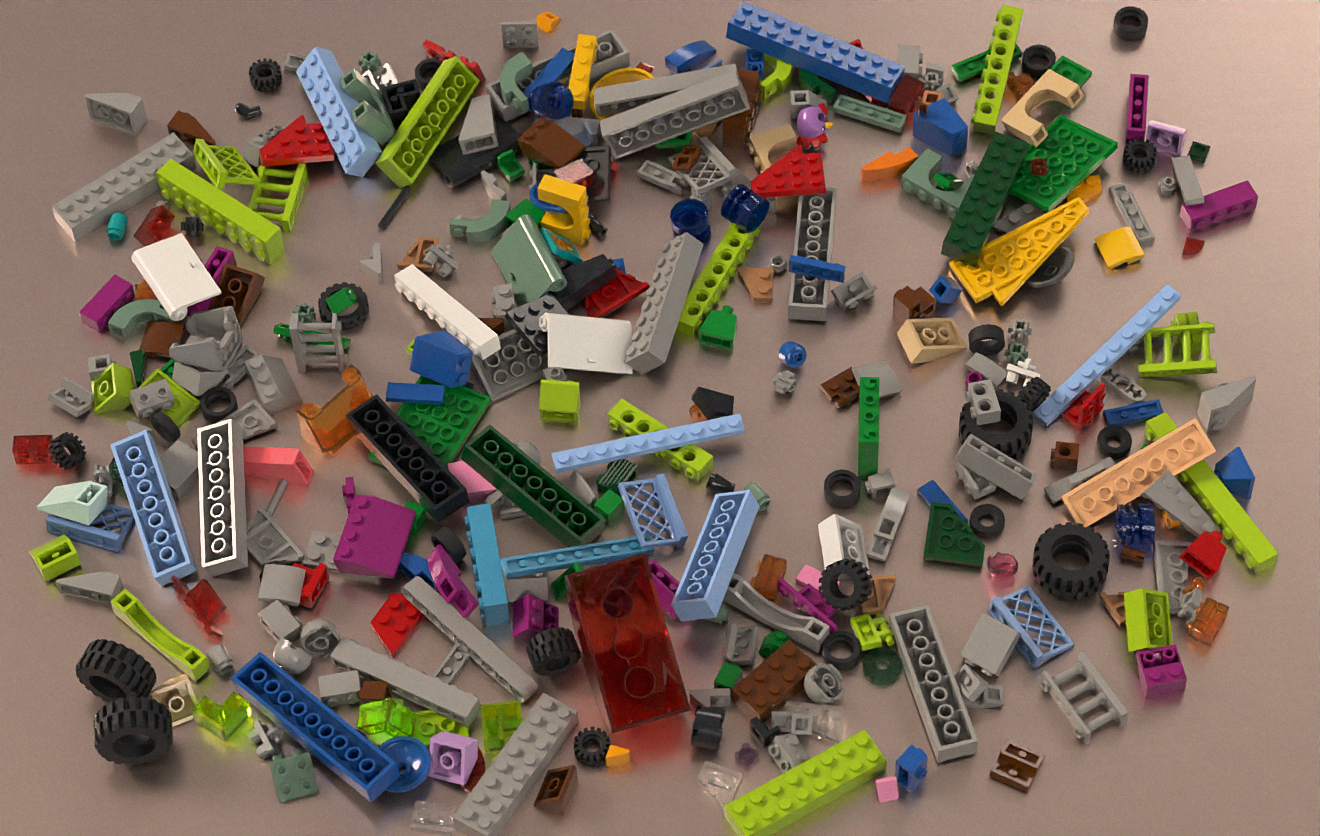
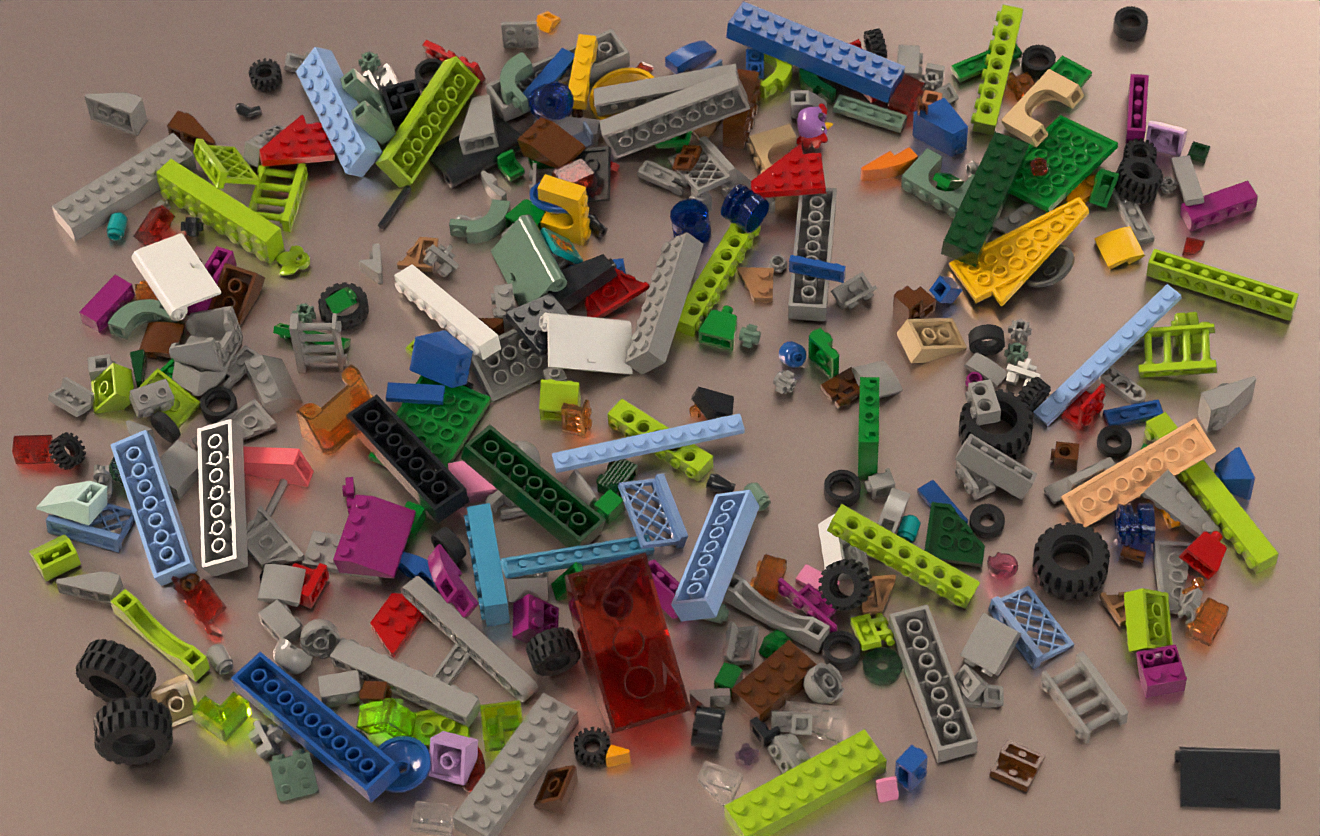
none -> reddish brown pin [182,573,201,591]
none -> lime plate [276,246,310,276]
none -> clear orange bracket [561,399,593,437]
none -> sand green gear [739,324,761,348]
none -> green plate [808,328,840,379]
none -> lime brick [827,504,980,609]
none -> black tyre [864,28,887,59]
none -> teal brick [897,515,921,543]
none -> green slope [1088,168,1119,208]
none -> black tyre [1114,156,1164,204]
none -> lime brick [1146,248,1299,321]
none -> black door [1174,746,1281,810]

